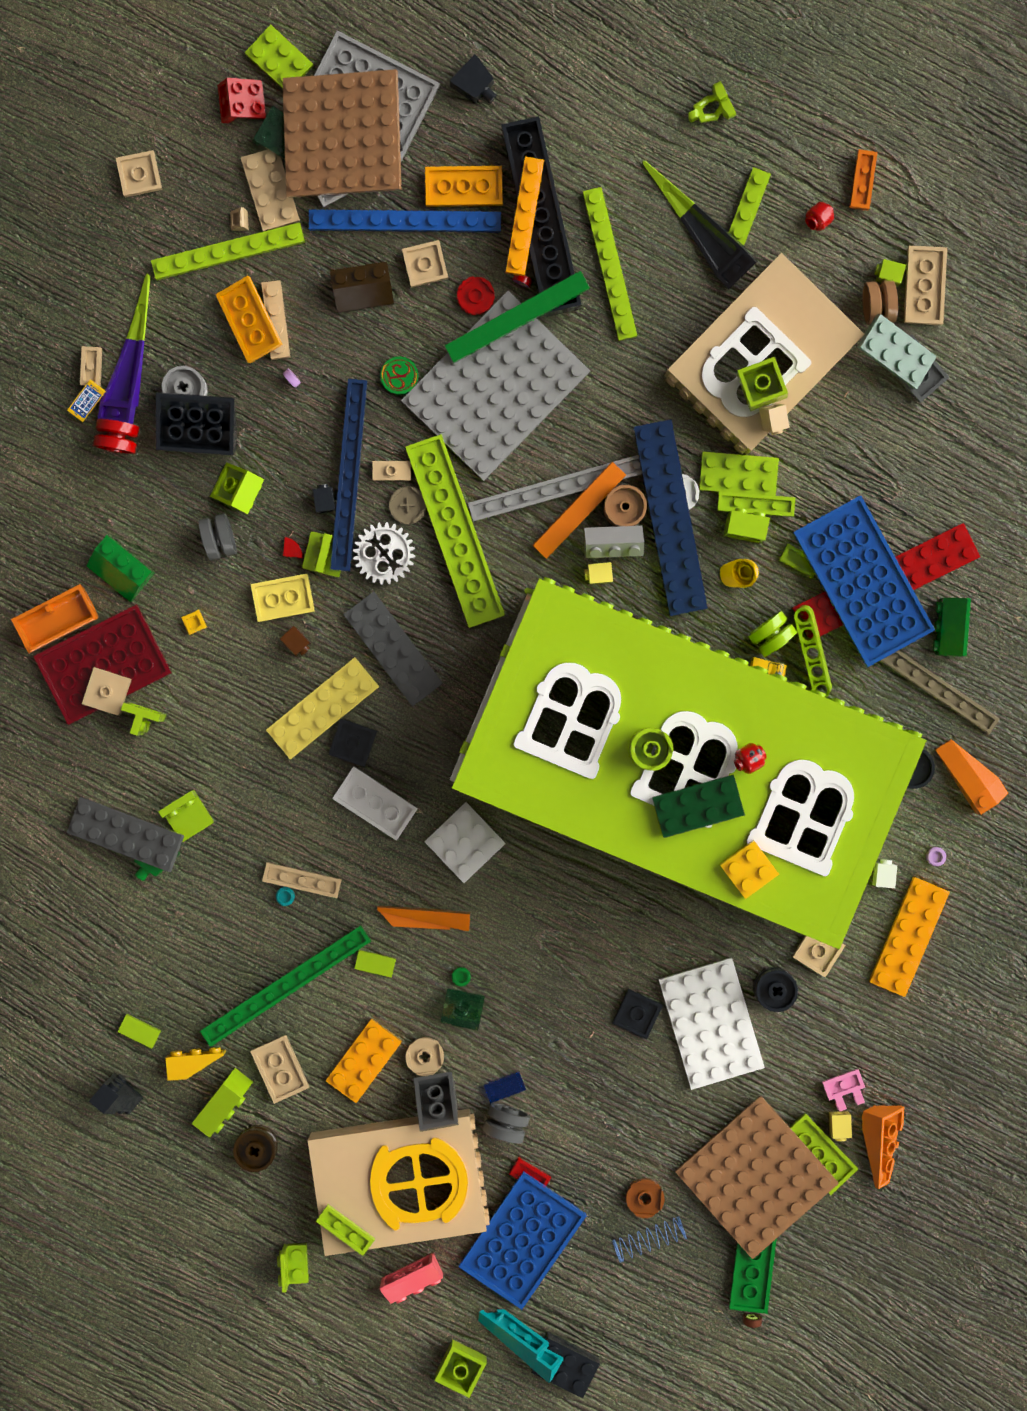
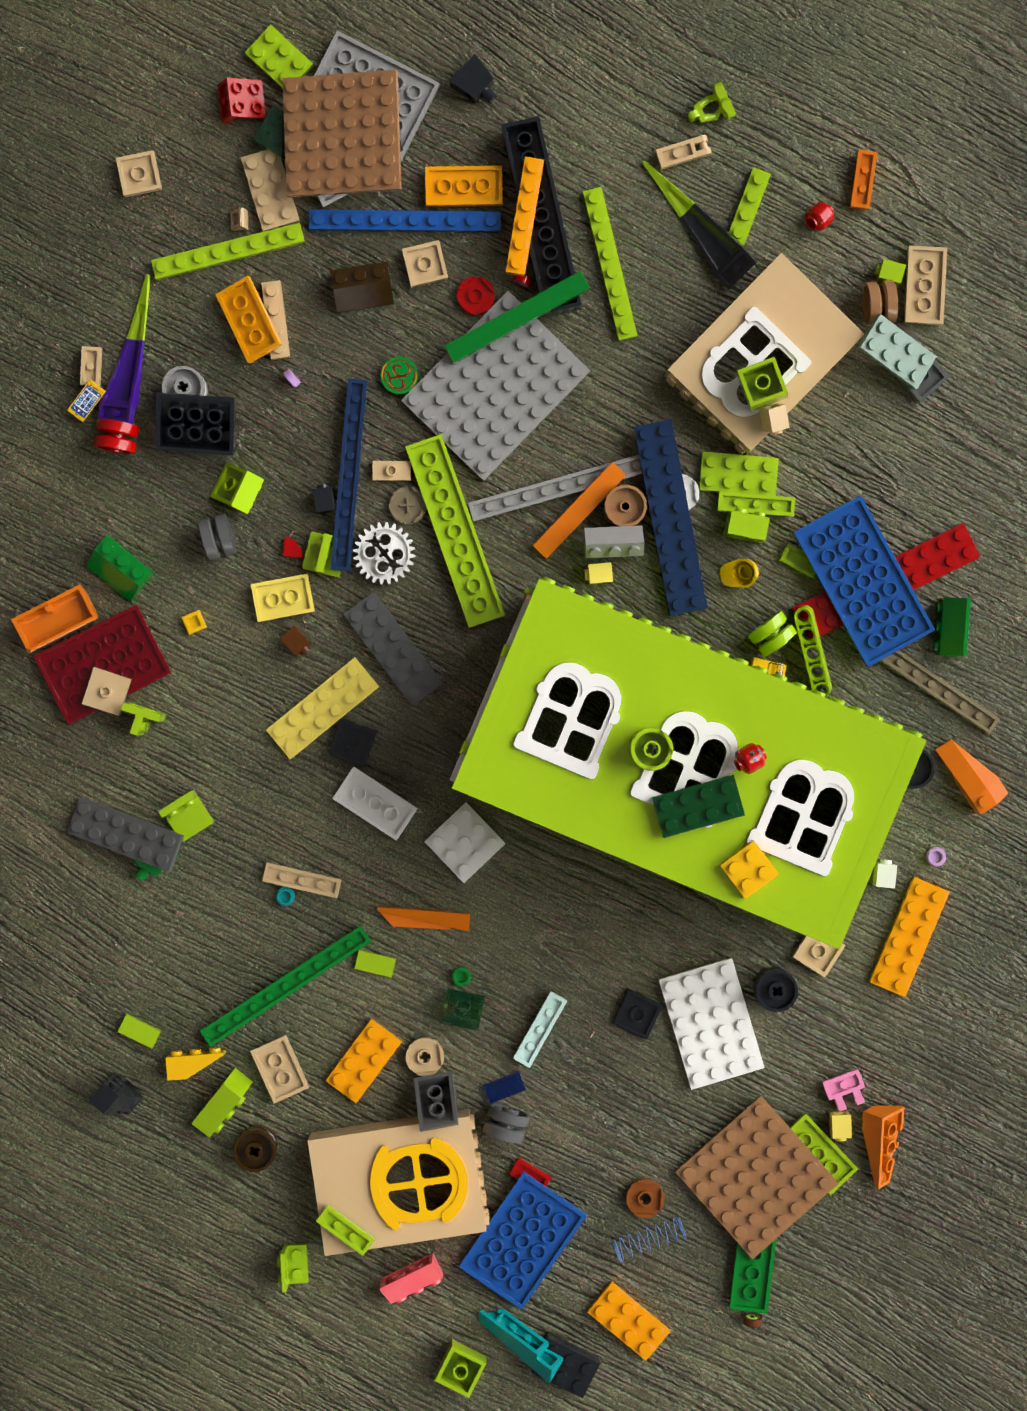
none -> light aqua plate [513,991,567,1068]
none -> light orange plate [587,1281,670,1361]
none -> tan plate [655,135,712,170]

